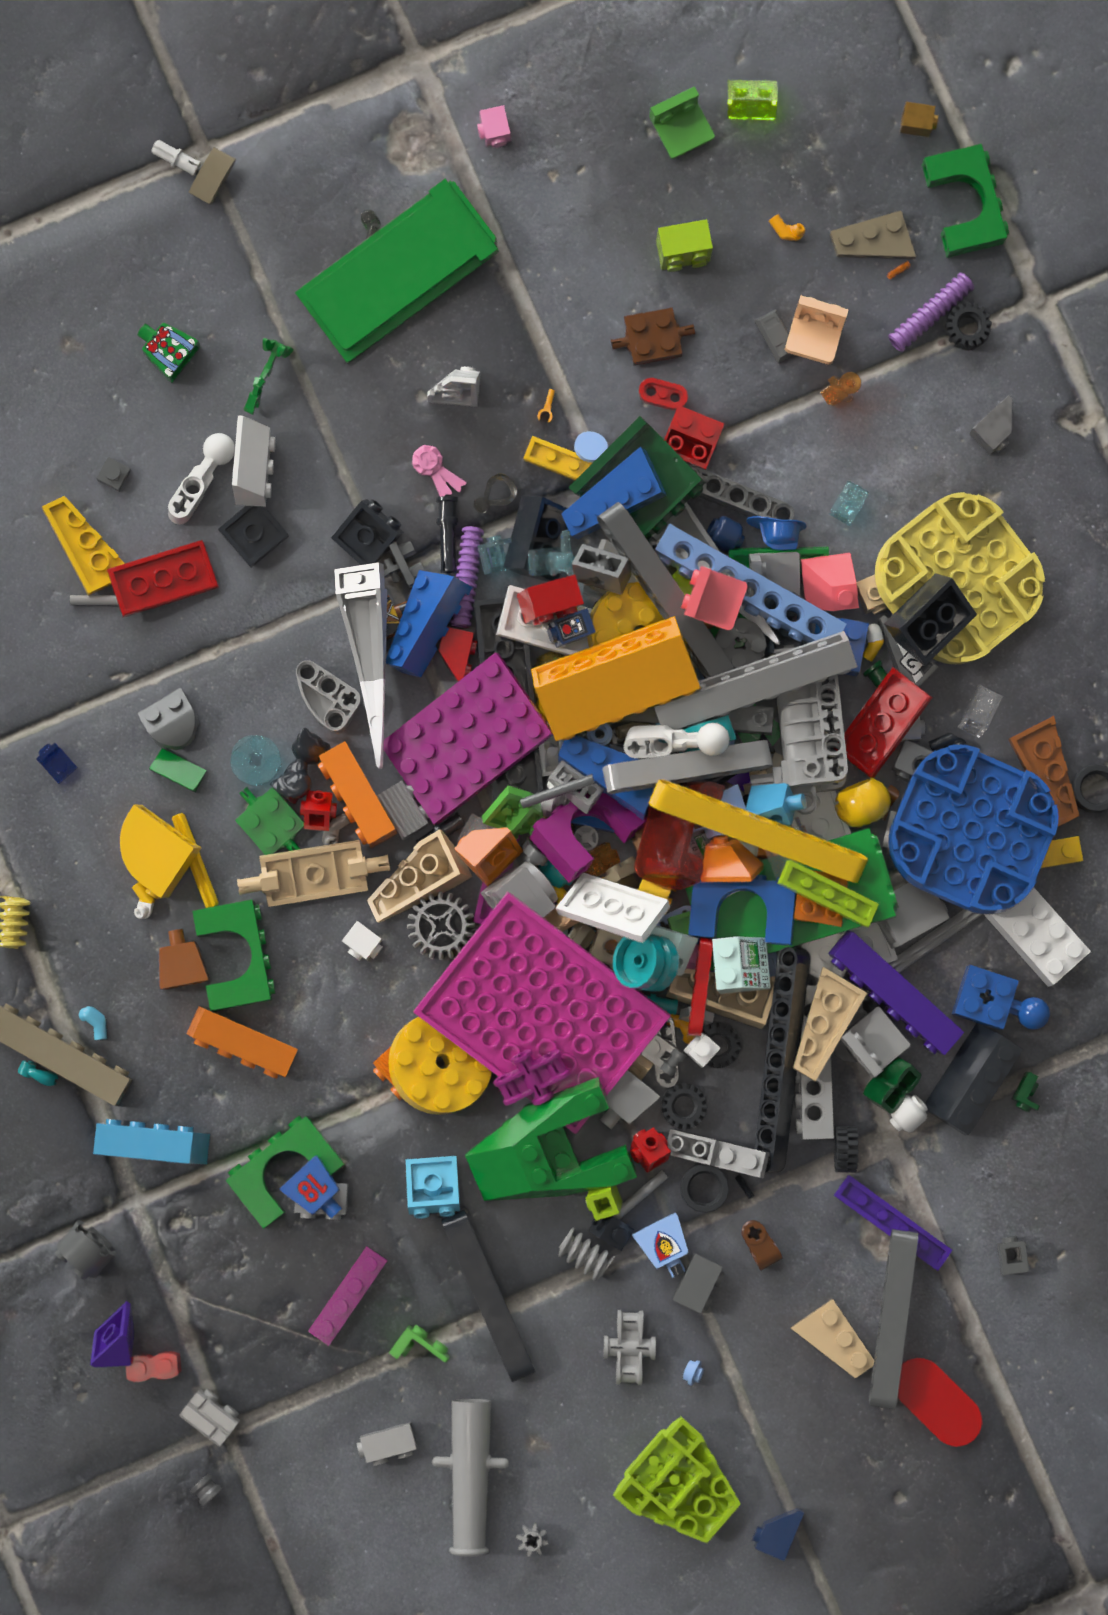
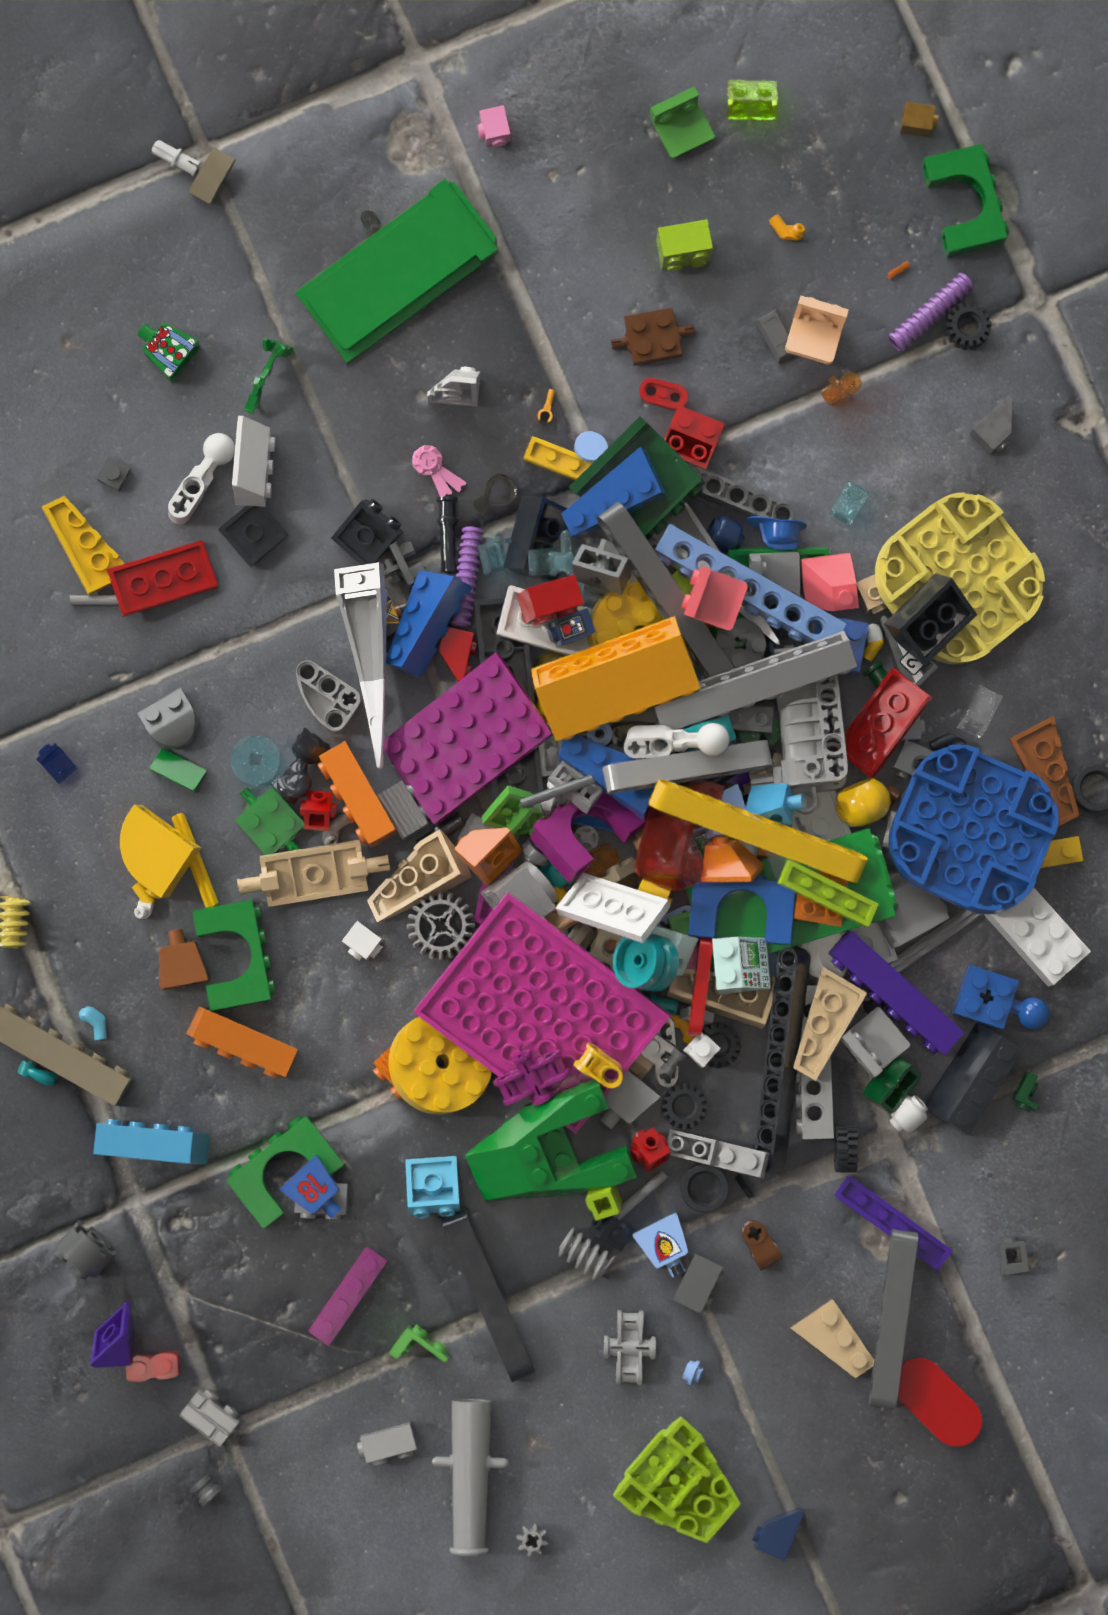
dark tan wing [830,211,916,259] -> none
none -> yellow piece [574,1043,623,1088]

